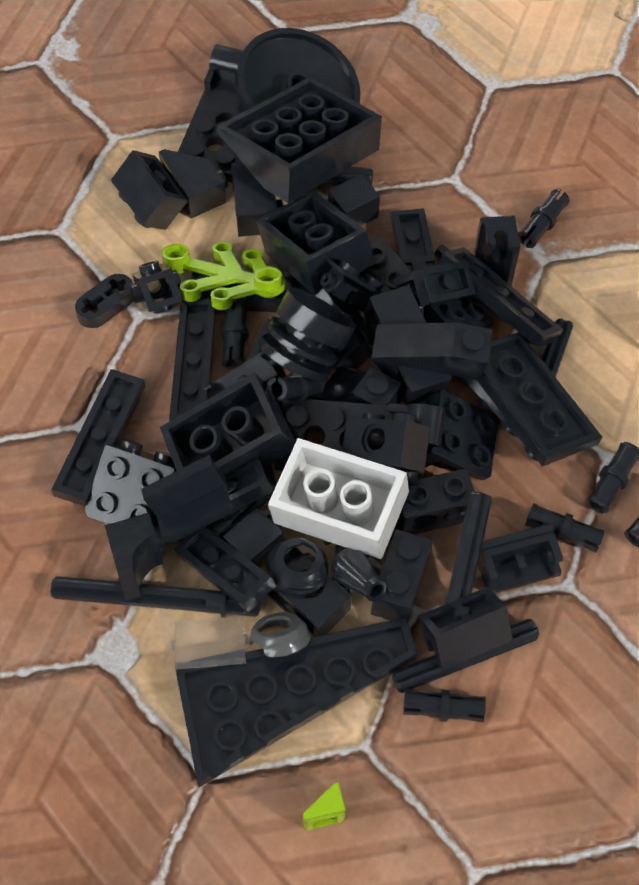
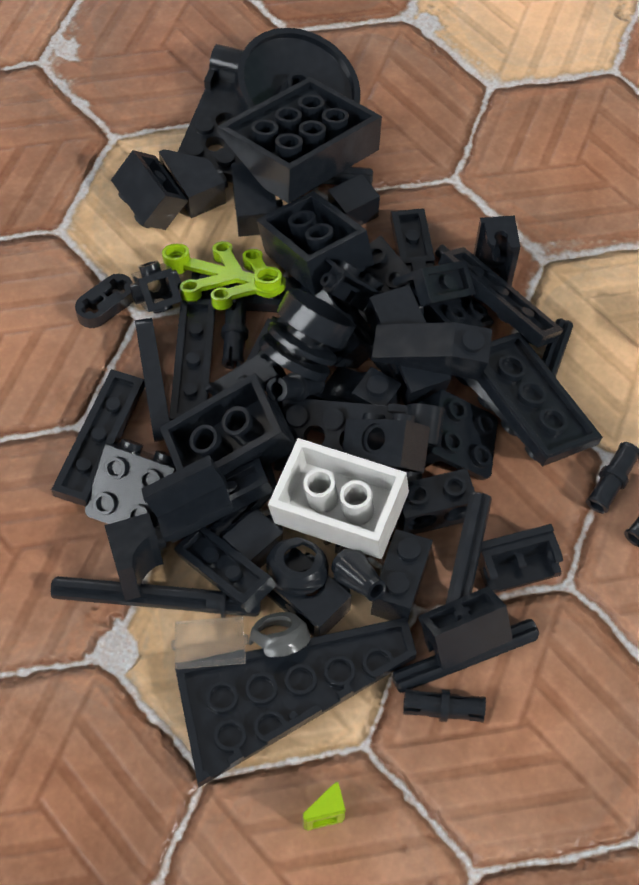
black pin [518,189,570,248] -> none
black pin [525,503,605,553] -> none
none -> black beam [135,318,170,442]

